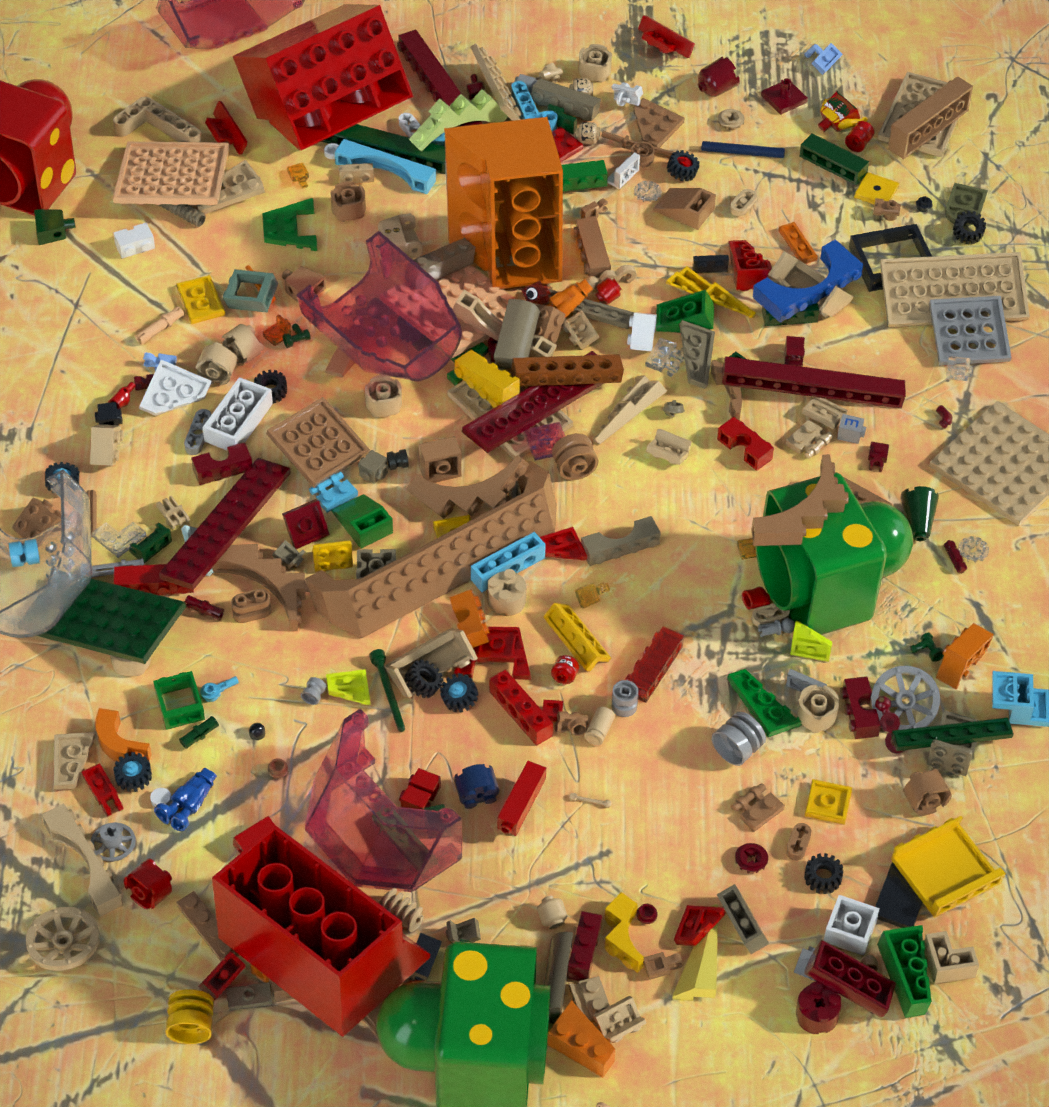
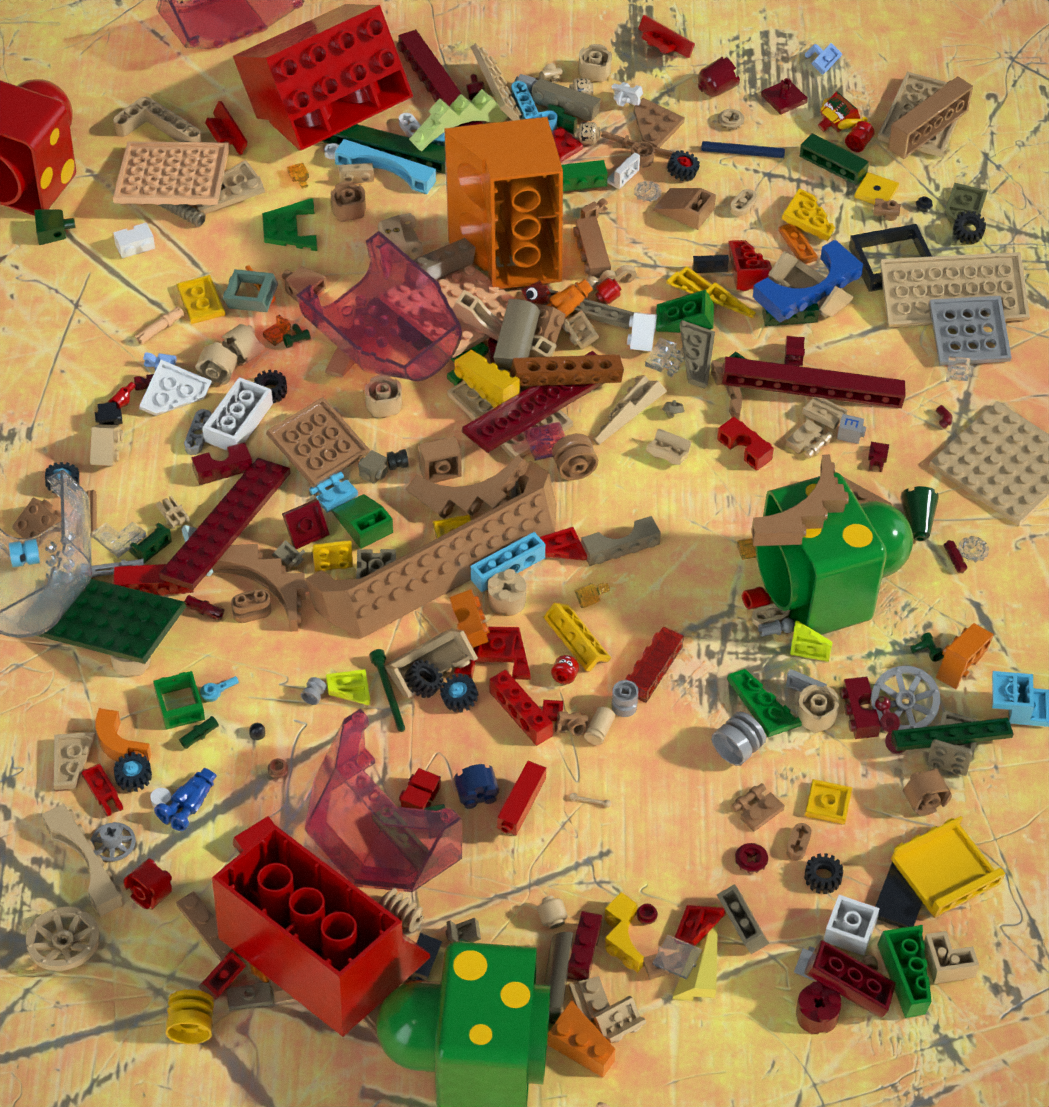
none -> clear piece [652,935,702,980]
none -> yellow plate [781,188,835,242]

